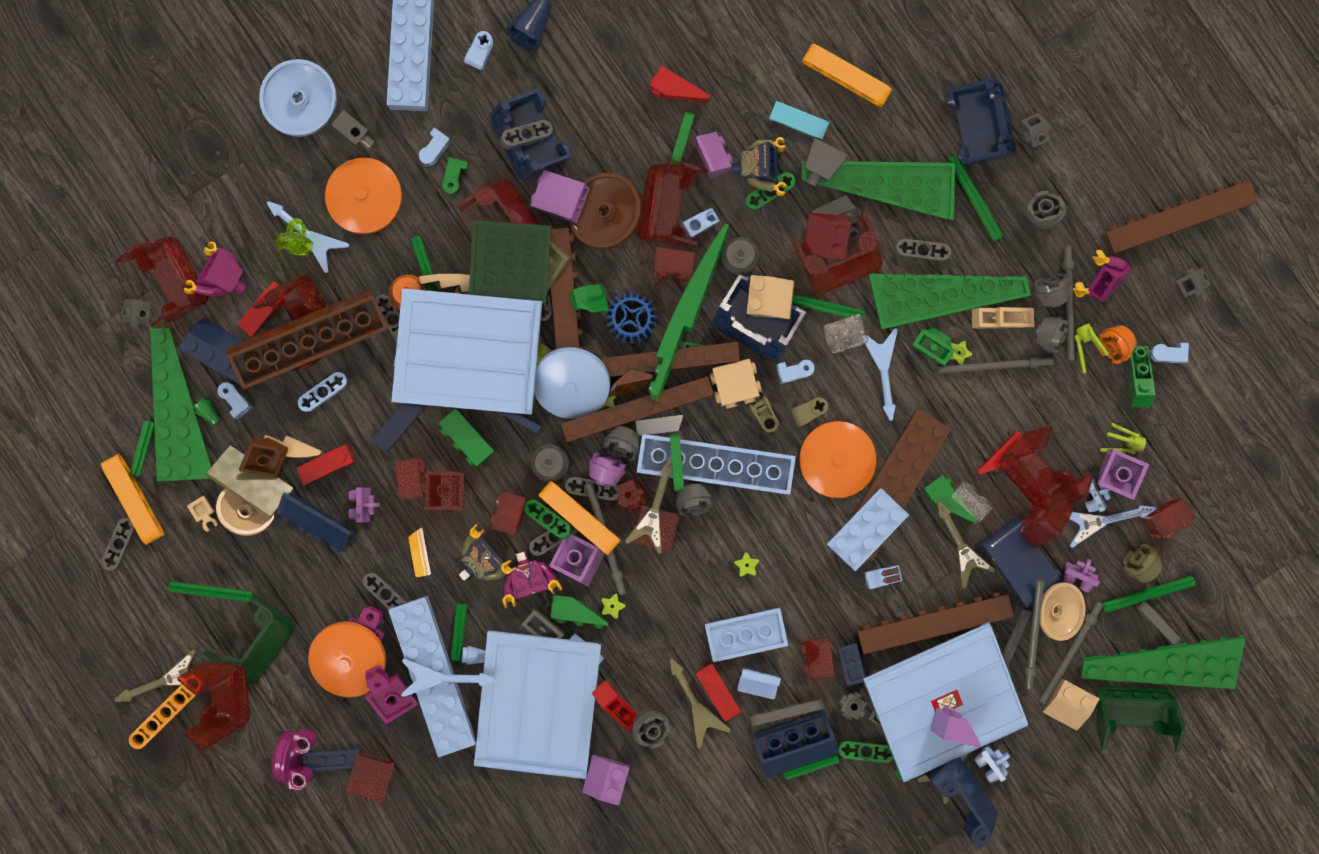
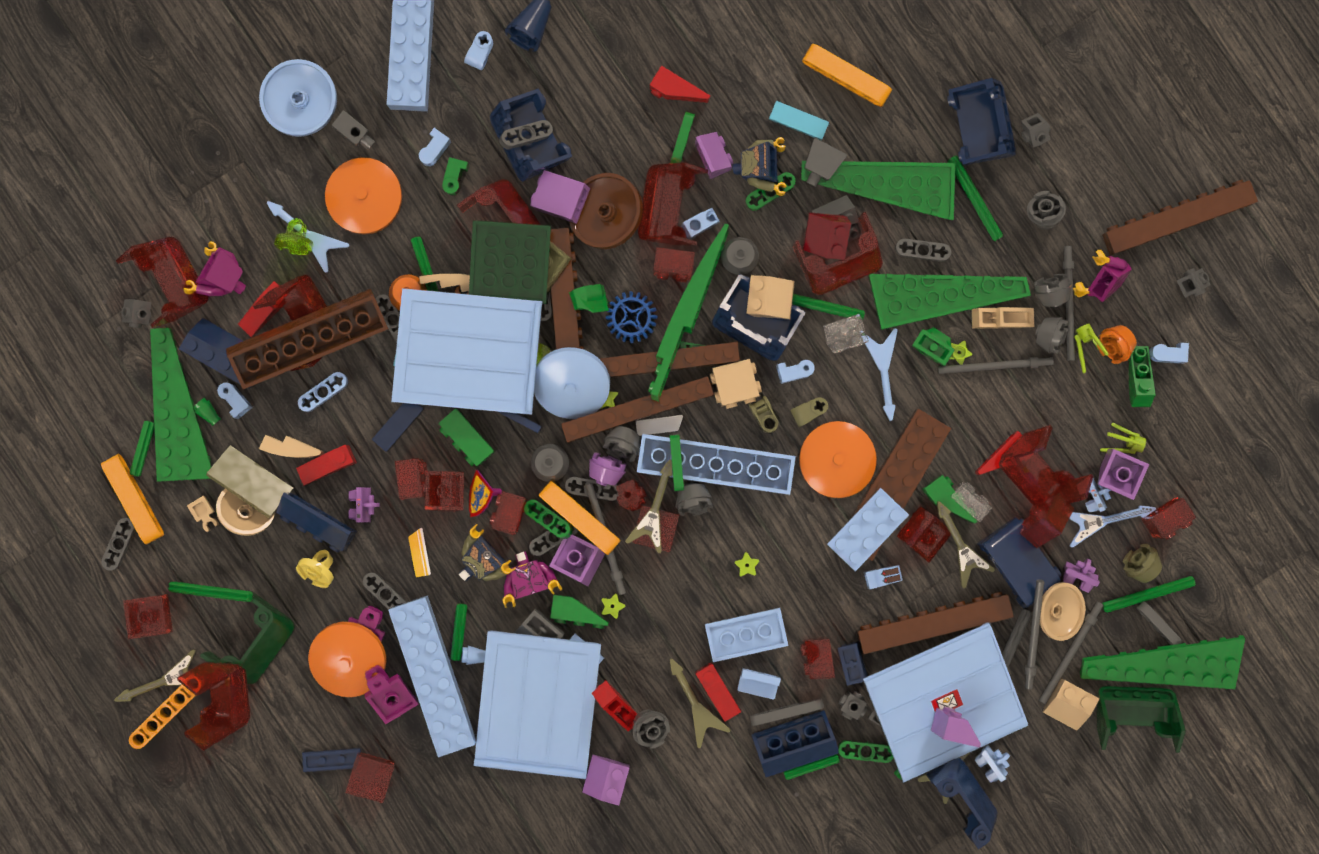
reddish brown slope [239,438,288,478] -> none
magenta piece [272,729,317,790] -> none
light blue piece [401,658,496,697] -> none
reddish brown slope [608,369,653,397] -> none
none -> clear red brick [123,594,173,639]
none -> light yellow tile [296,550,334,588]
none -> shield [469,470,502,517]
none -> clear red slope [897,506,951,563]

